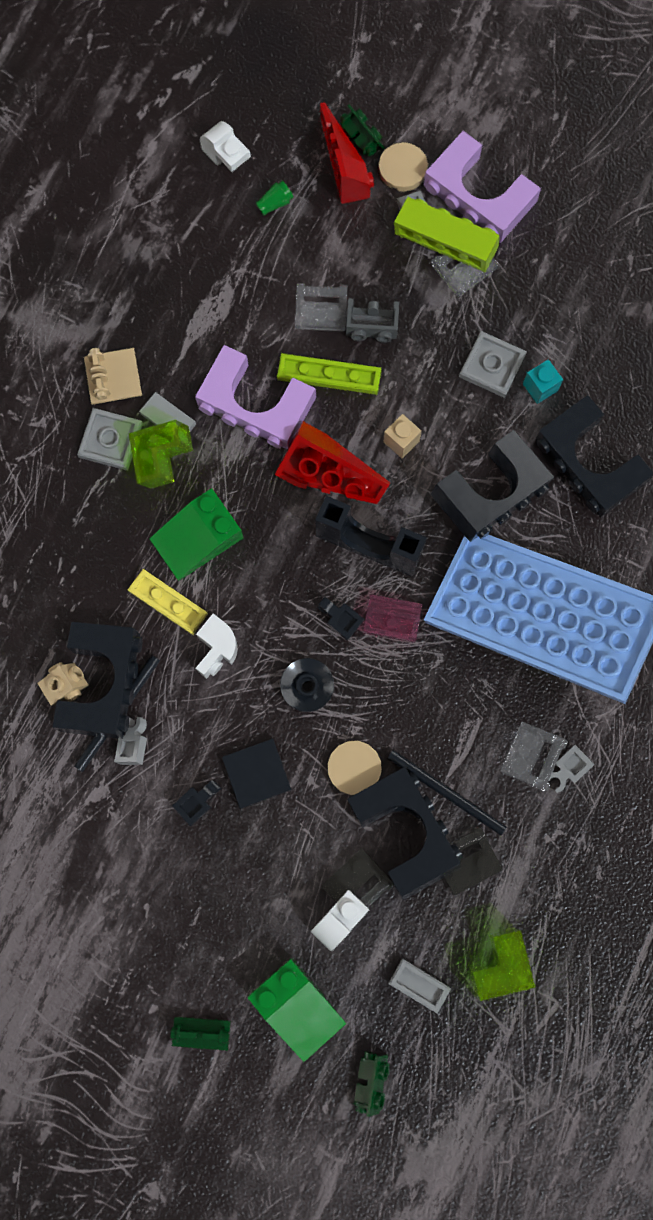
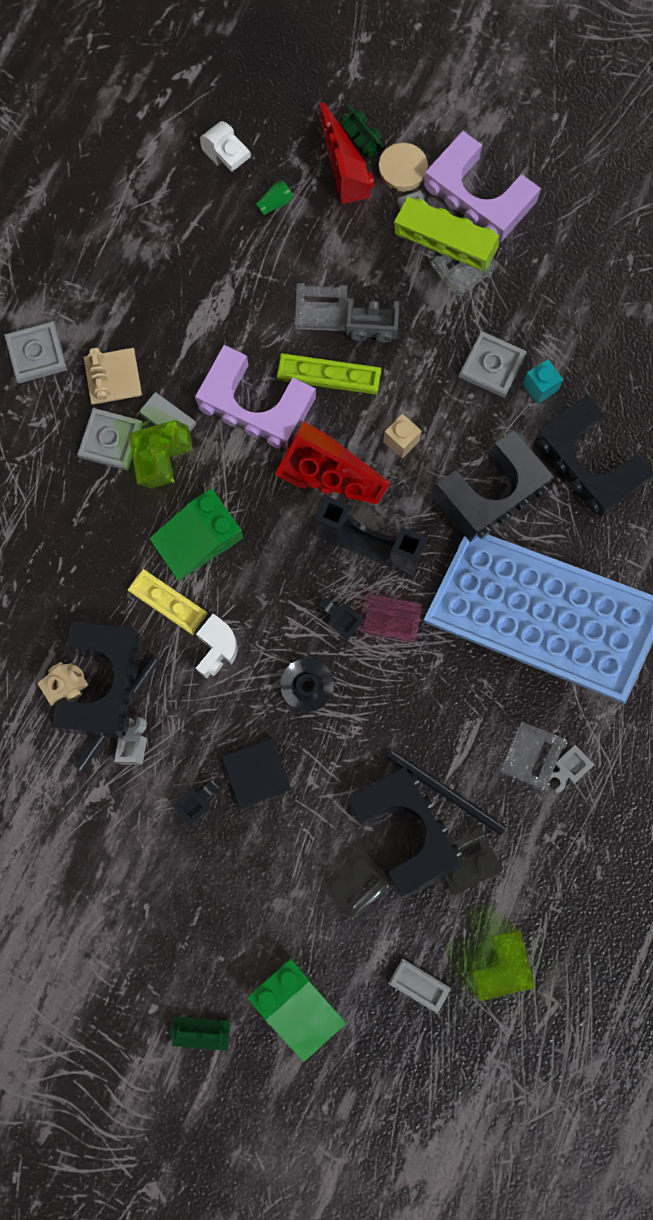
white brick [311,890,369,951] -> none
tan tile [328,741,382,795] -> none
dark green hinge [354,1051,390,1117] -> none
none -> light grey tile [5,321,67,384]

